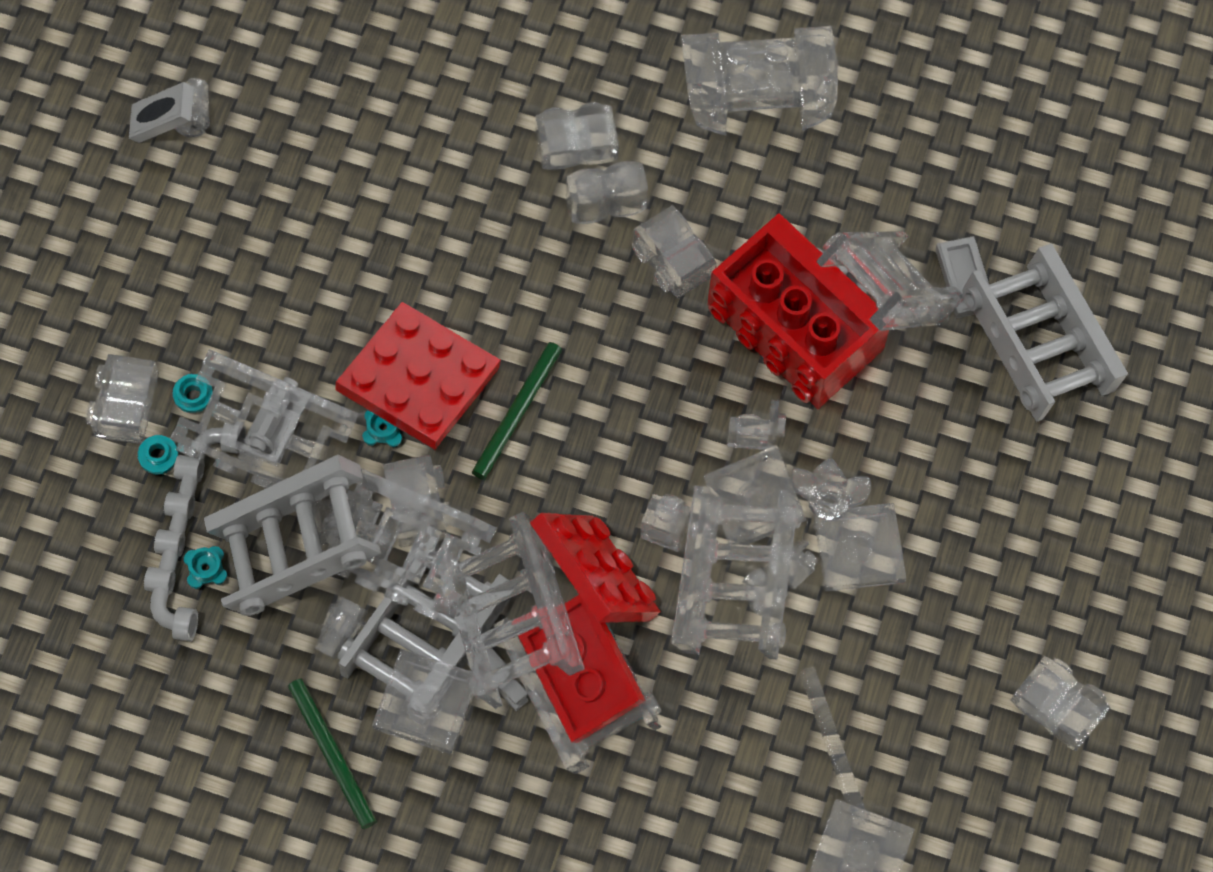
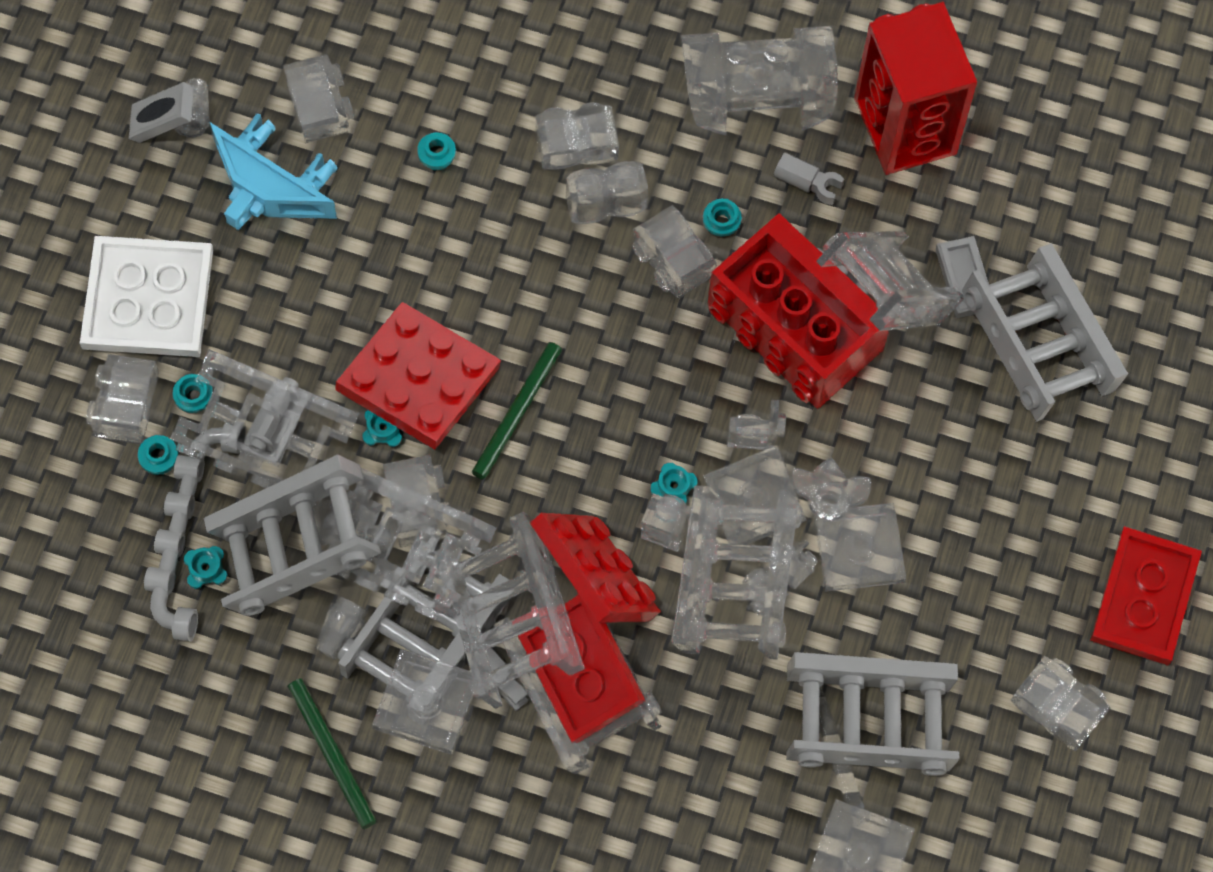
none -> white plate [80,236,213,357]
none -> medium azure connector [210,114,337,230]
none -> clear brick [283,54,354,143]
none -> teal plate [417,132,456,170]
none -> teal plate [650,463,698,508]
none -> teal plate [703,198,742,237]
none -> light grey bar [774,152,844,205]
none -> light grey fence [786,652,959,776]
none -> red brick [854,2,977,175]
none -> red plate [1090,526,1202,666]

